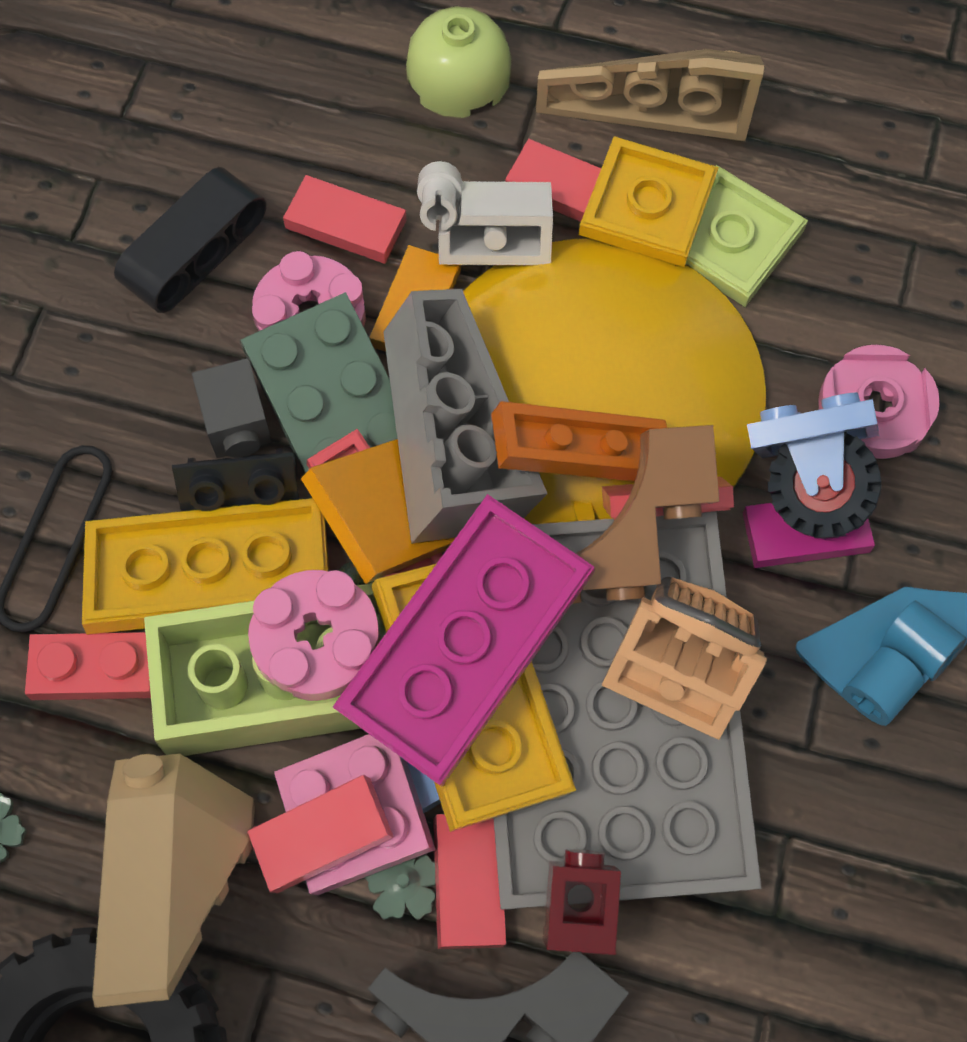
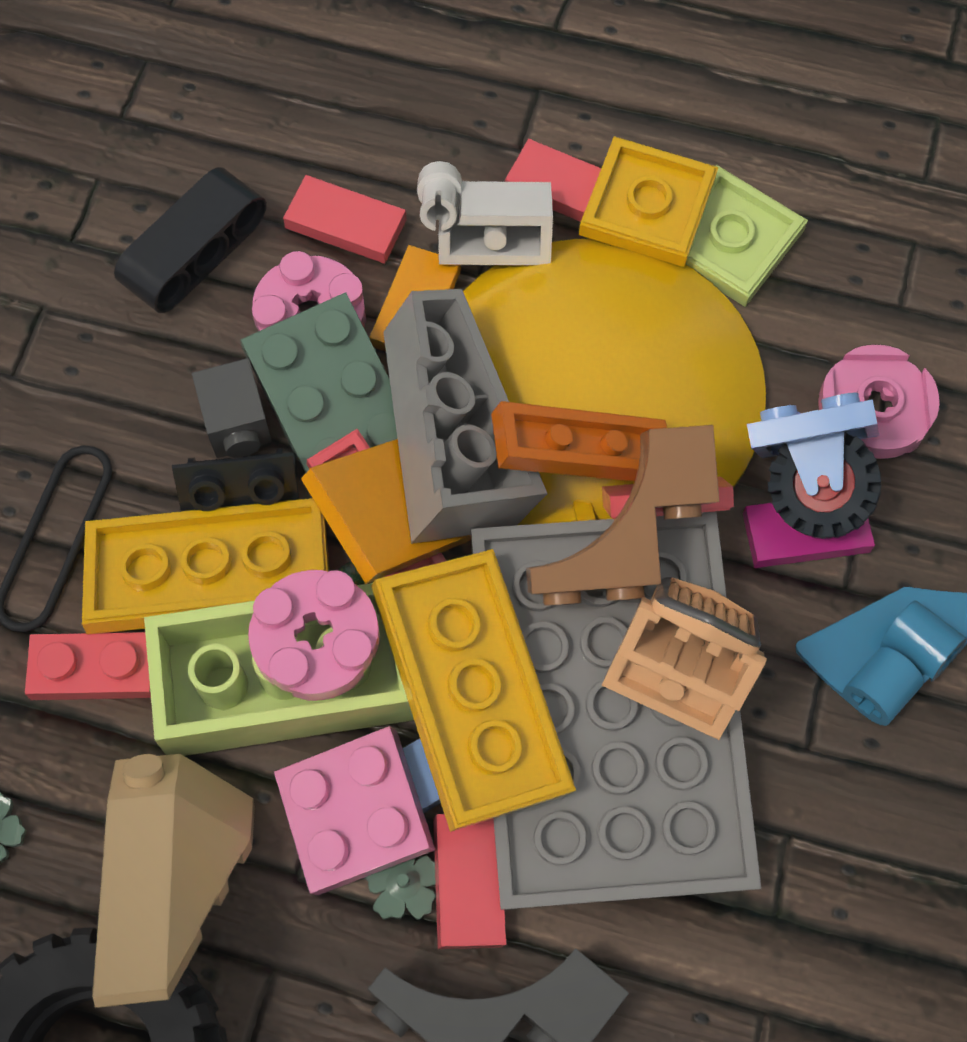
coral tile [247,775,394,893] -> none
dark pink tile [333,494,595,787] -> none
yellowish green cylinder [406,6,511,118] -> none
tan wedge [536,49,764,141] -> none
dark red brick [543,849,621,955] -> none

